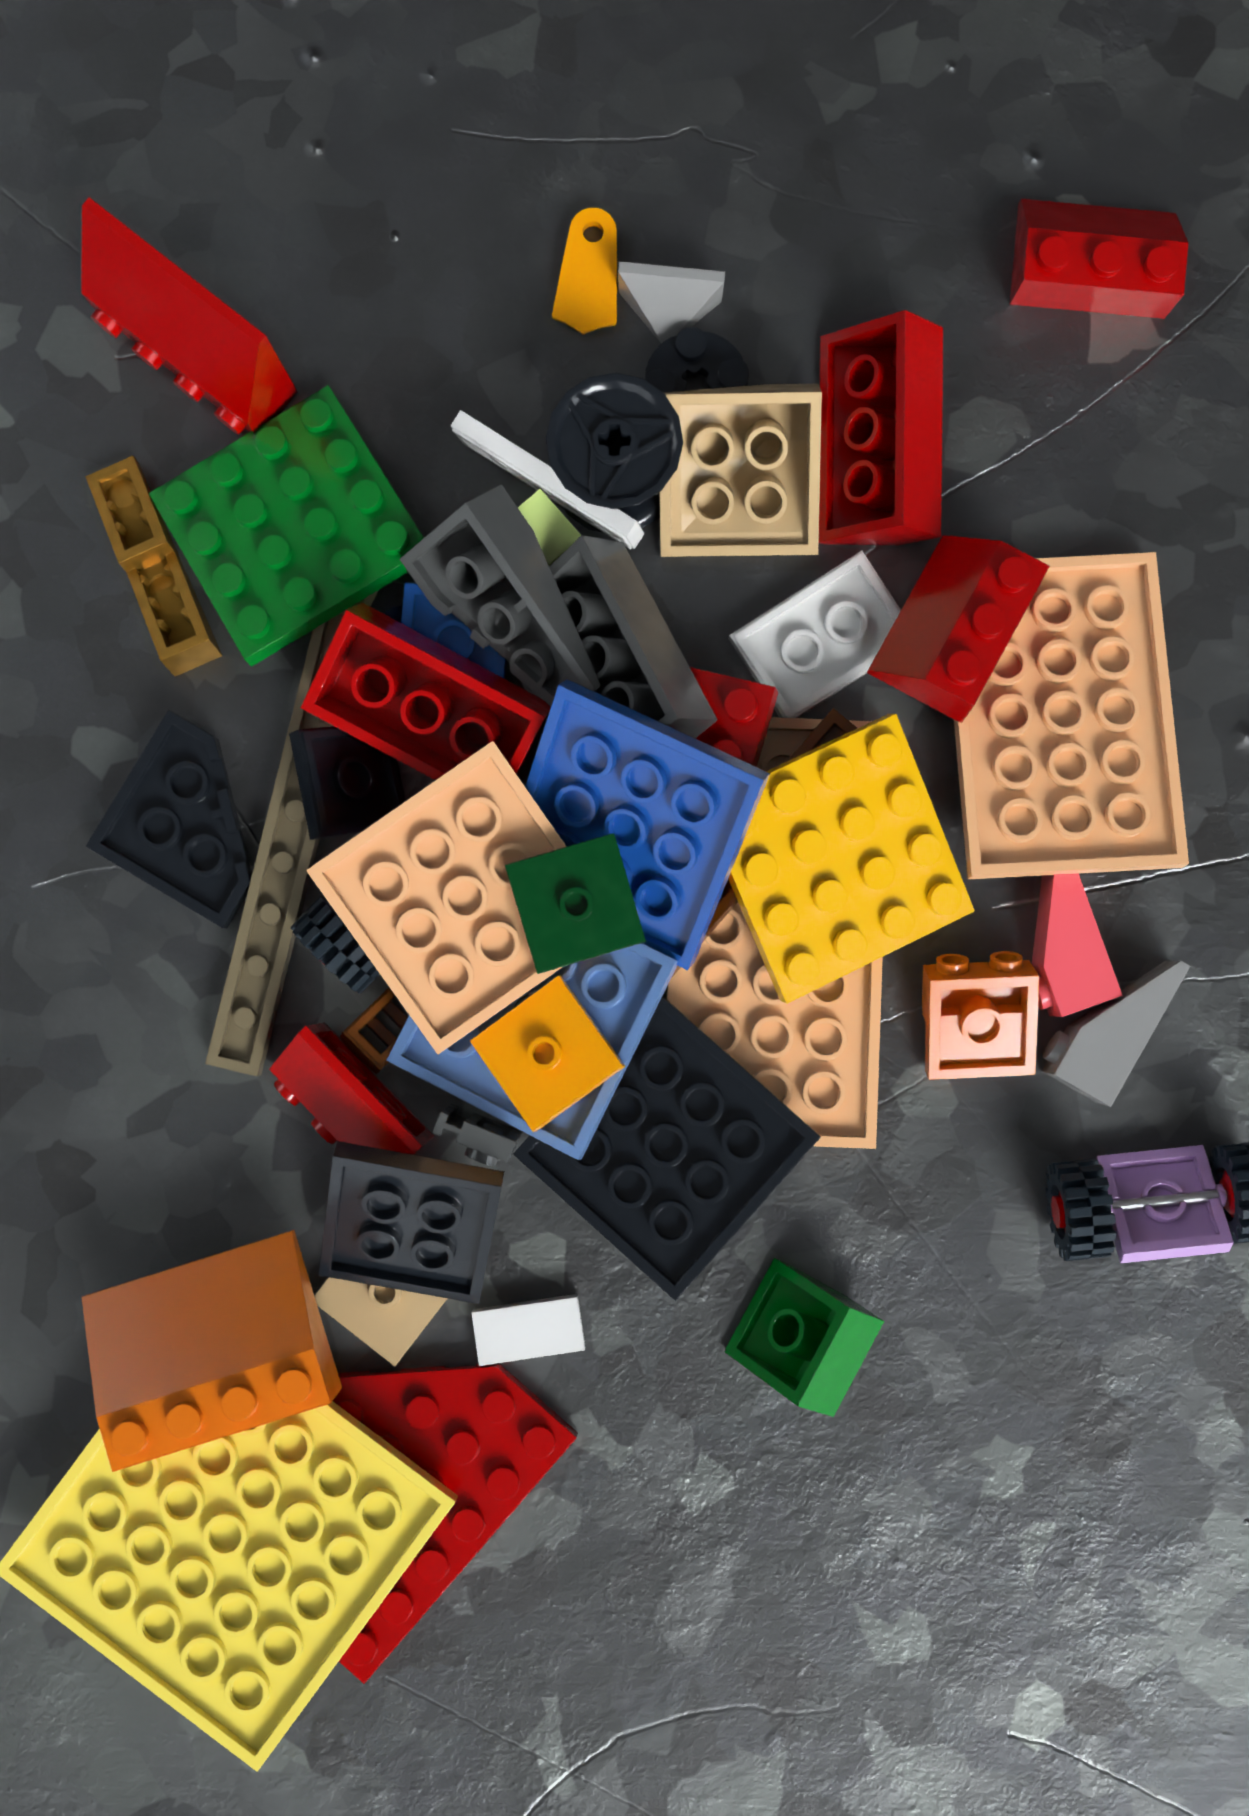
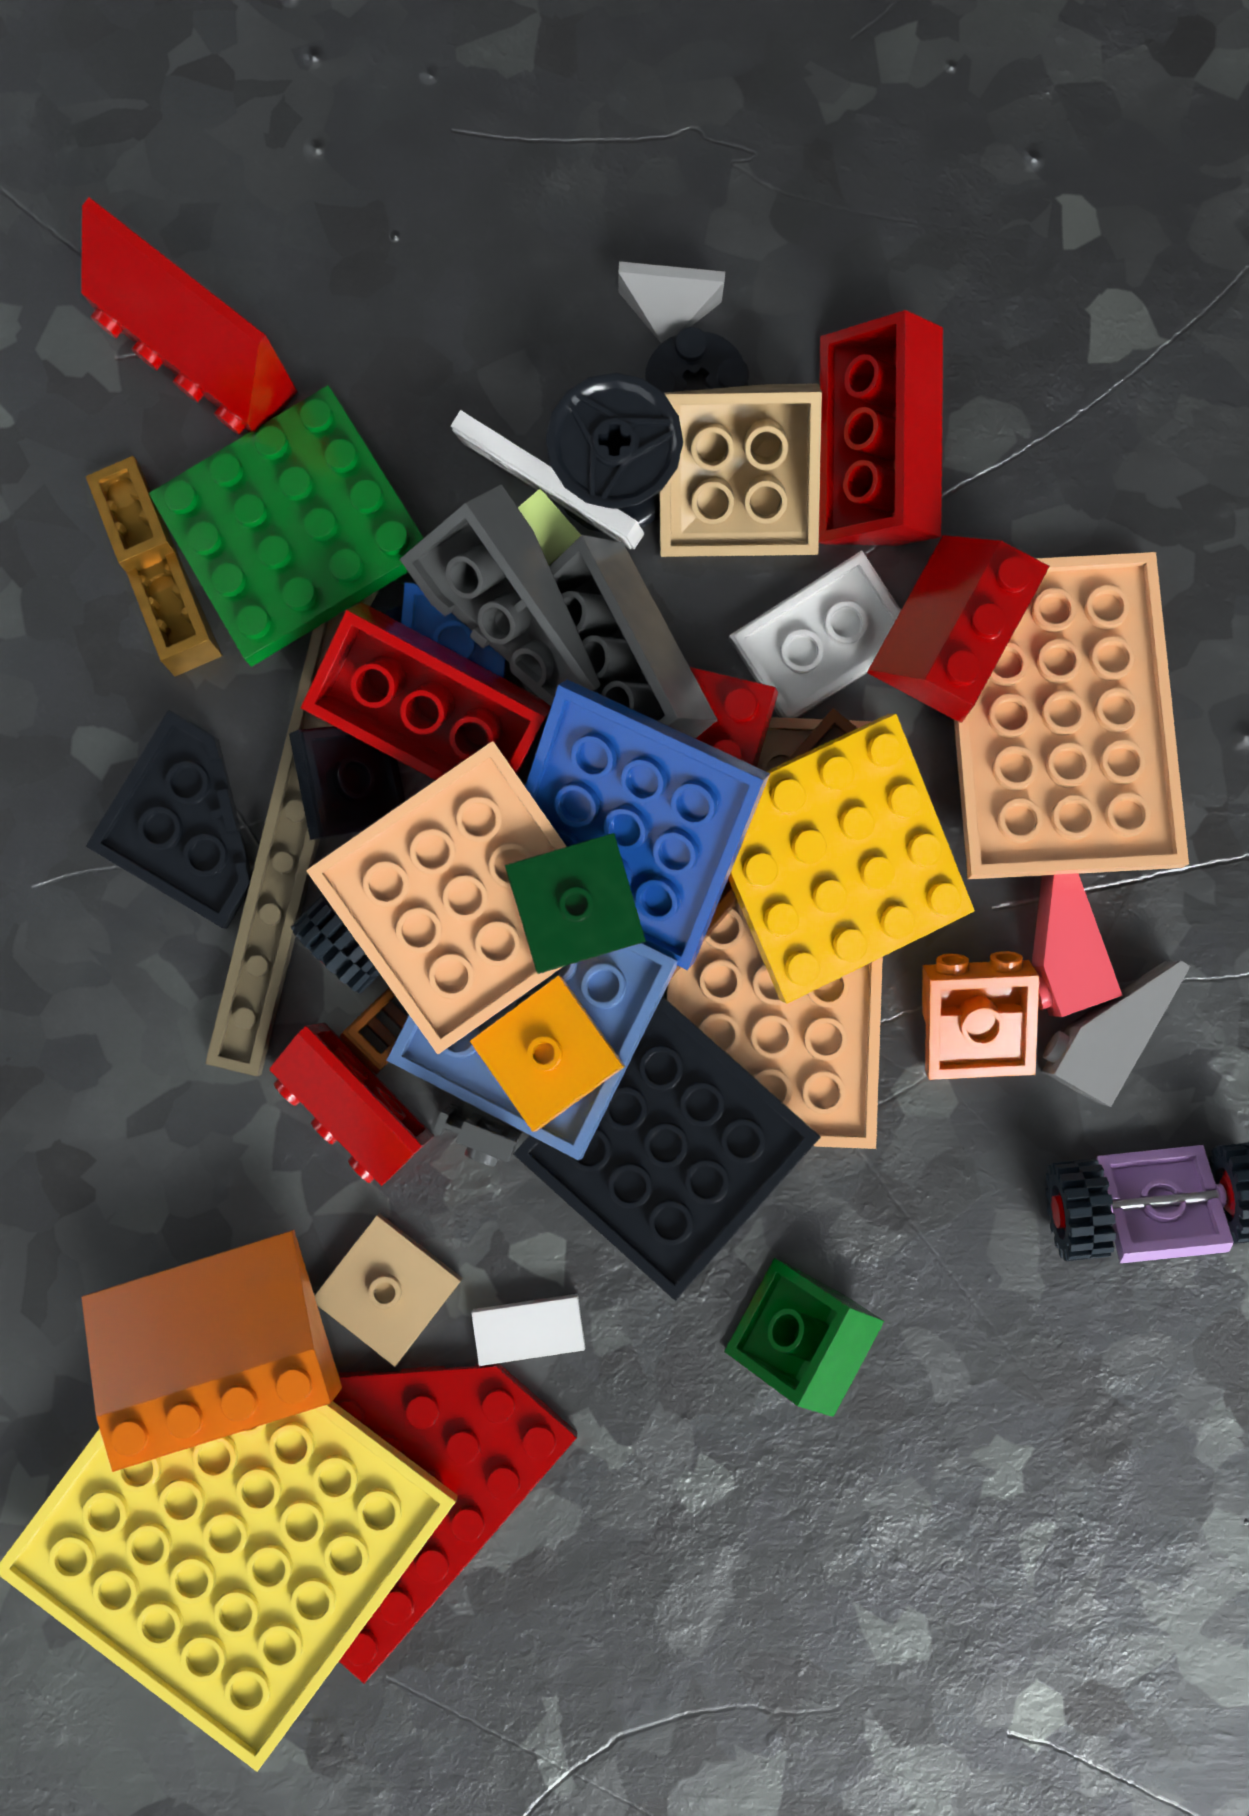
black plate [319,1141,505,1304] -> none
light orange piece [552,208,617,335] -> none
red slope [1010,199,1189,319] -> none

